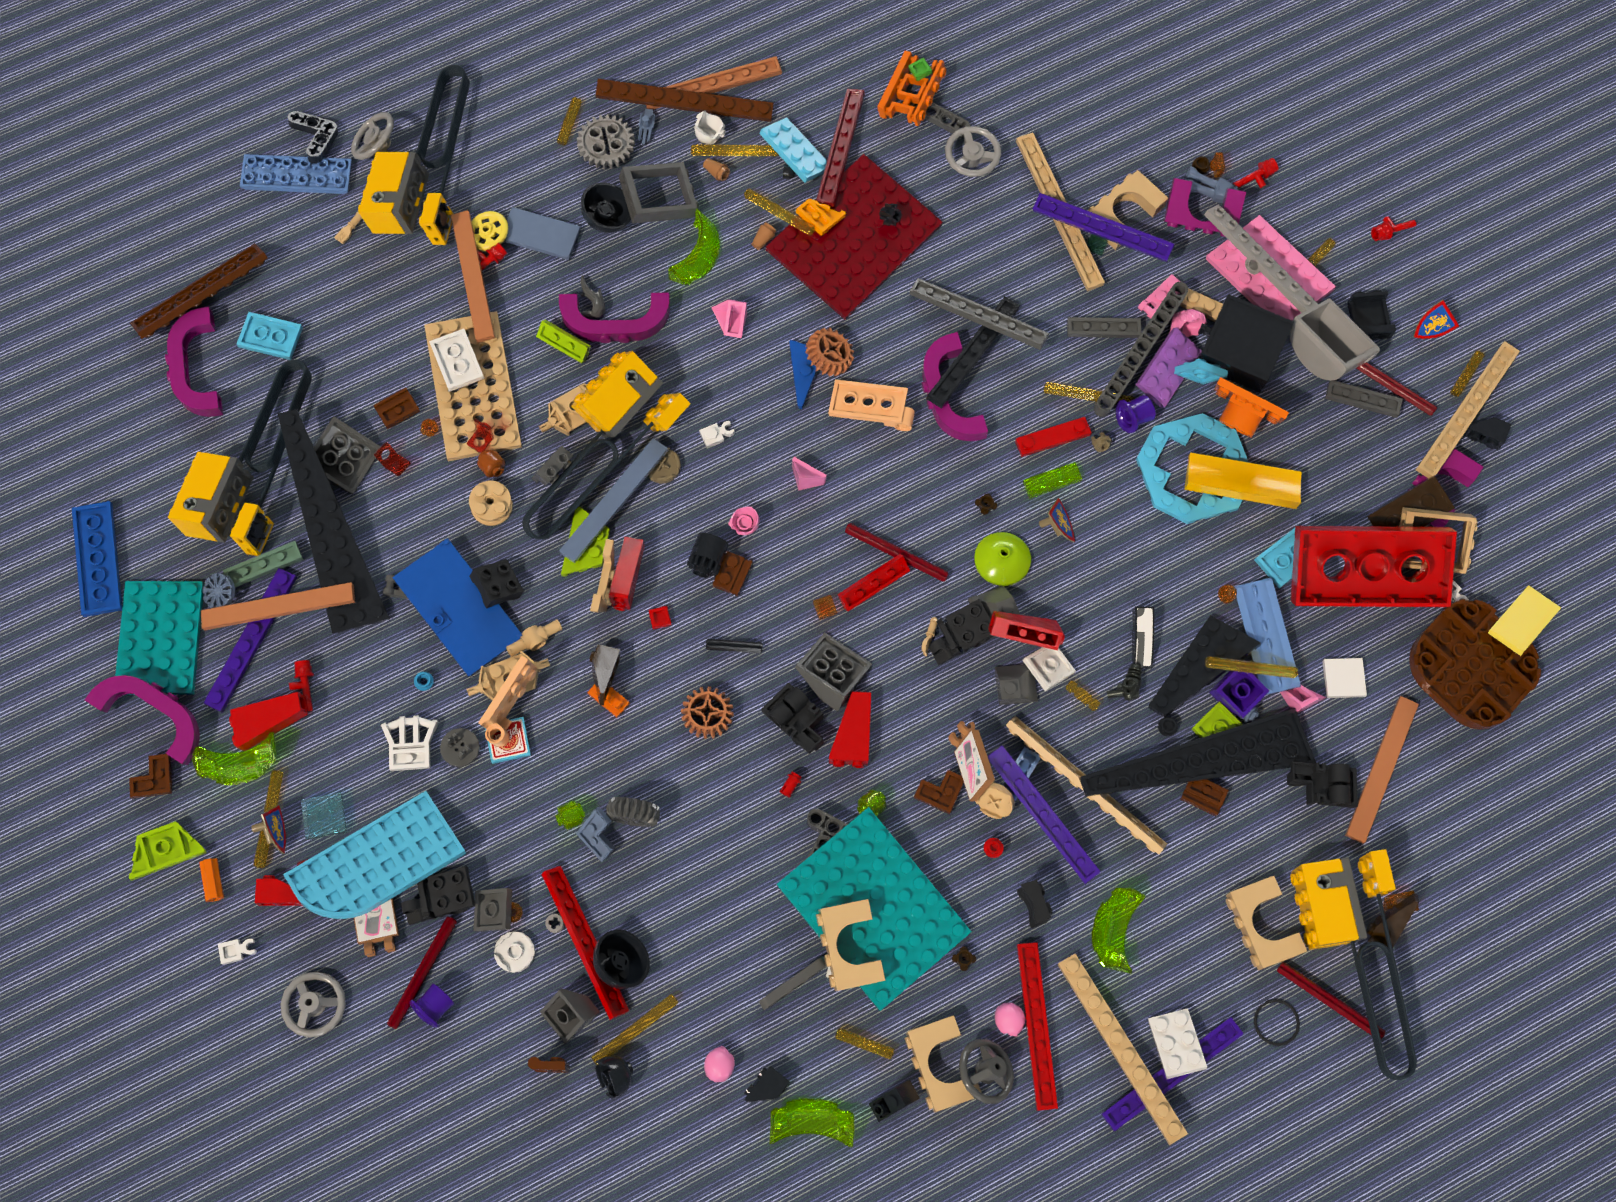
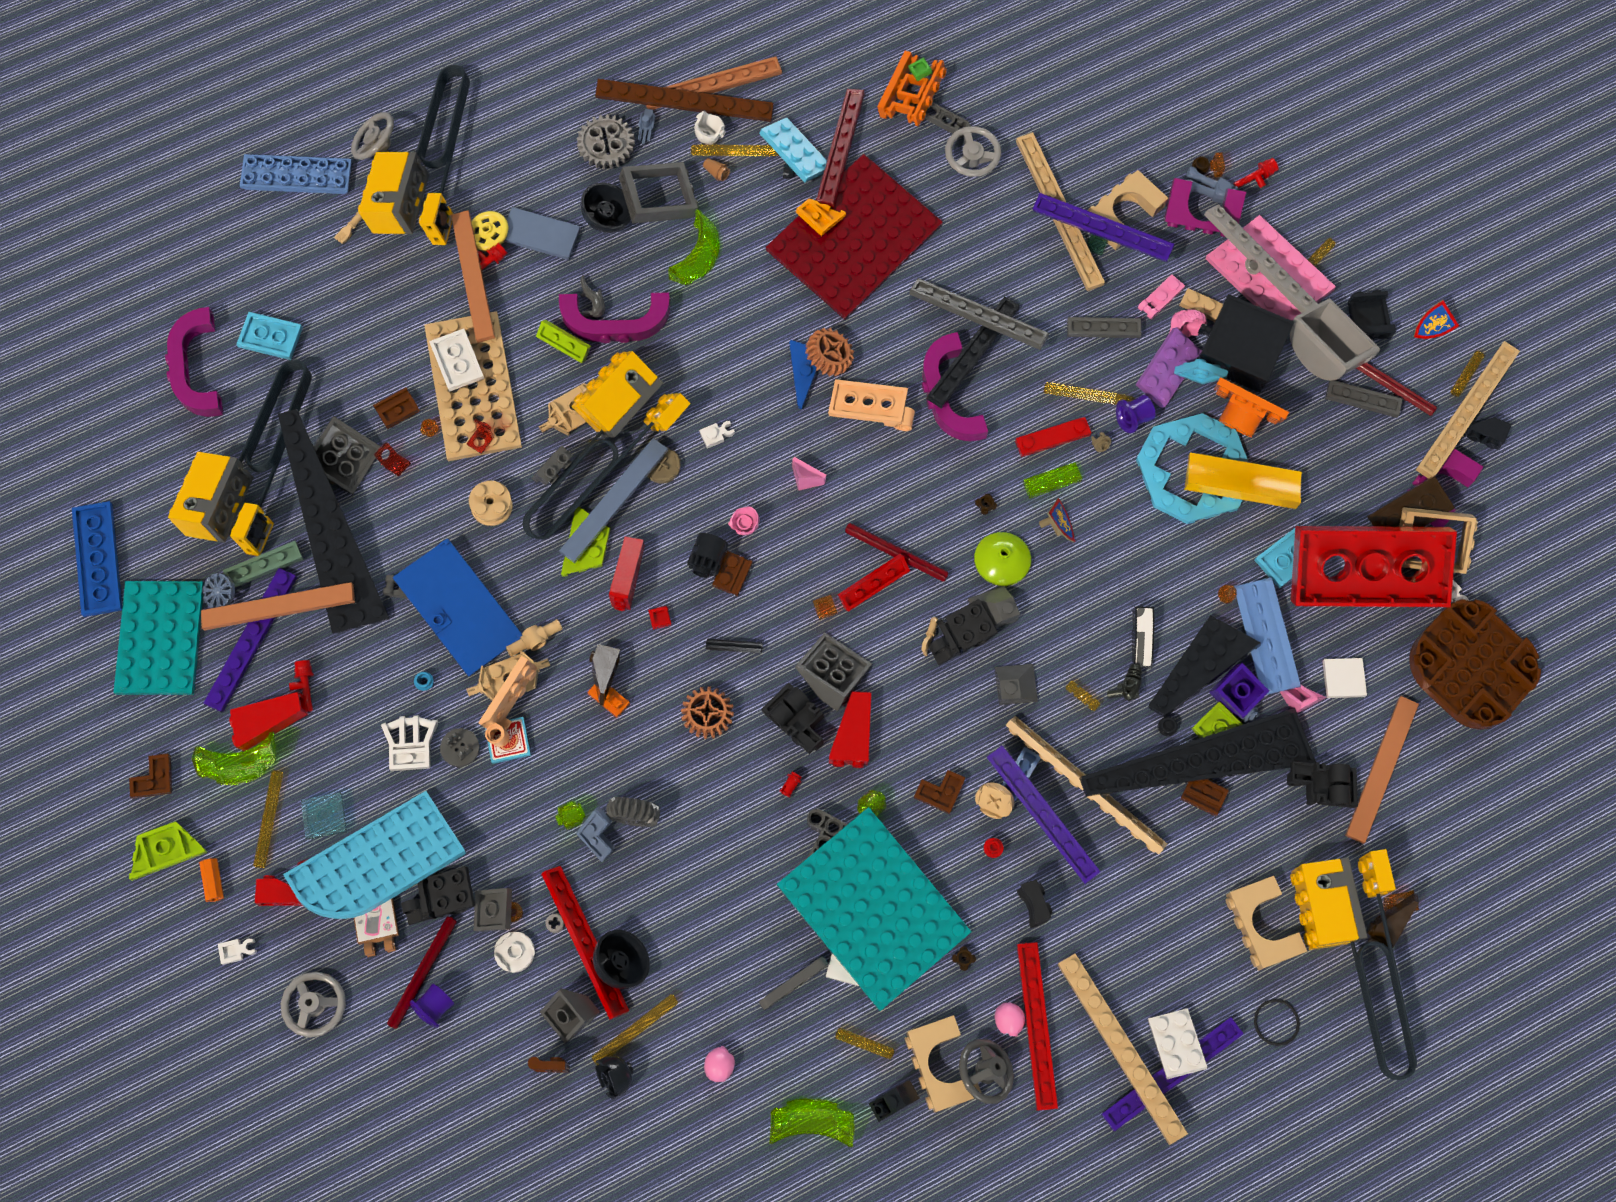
magenta arch [85,675,200,765] -> none
reddish brown plate [130,243,268,339] -> none
shield [251,805,286,854] -> none
black beam [288,111,338,163] -> none
black brick [469,559,524,608] -> none
dark orange head [477,450,506,478] -> none
clear yellow axle [557,97,581,145] -> none
tan wing [590,539,615,613] -> none
bright pink slope [712,299,747,338] -> none
clear yellow axle [744,188,815,235] -> none
black slope [744,1066,790,1103] -> none
medium nougat cone [751,222,776,250] -> none
tan arch [816,899,885,991] -> none
black gear [879,203,902,226] -> none
tile [948,721,995,802] -> none
red slope [988,611,1065,651] -> none
white tile [1022,647,1076,691] -> none
clear neon green windscreen [1092,888,1145,974] -> none
dark grey beam [1094,282,1188,417] -> none
clear yellow axle [1205,656,1298,678] -> none
dark red axle [1277,962,1386,1039] -> none
red piece [1371,216,1416,241] -> none
light yellow tile [1488,585,1561,656] -> none

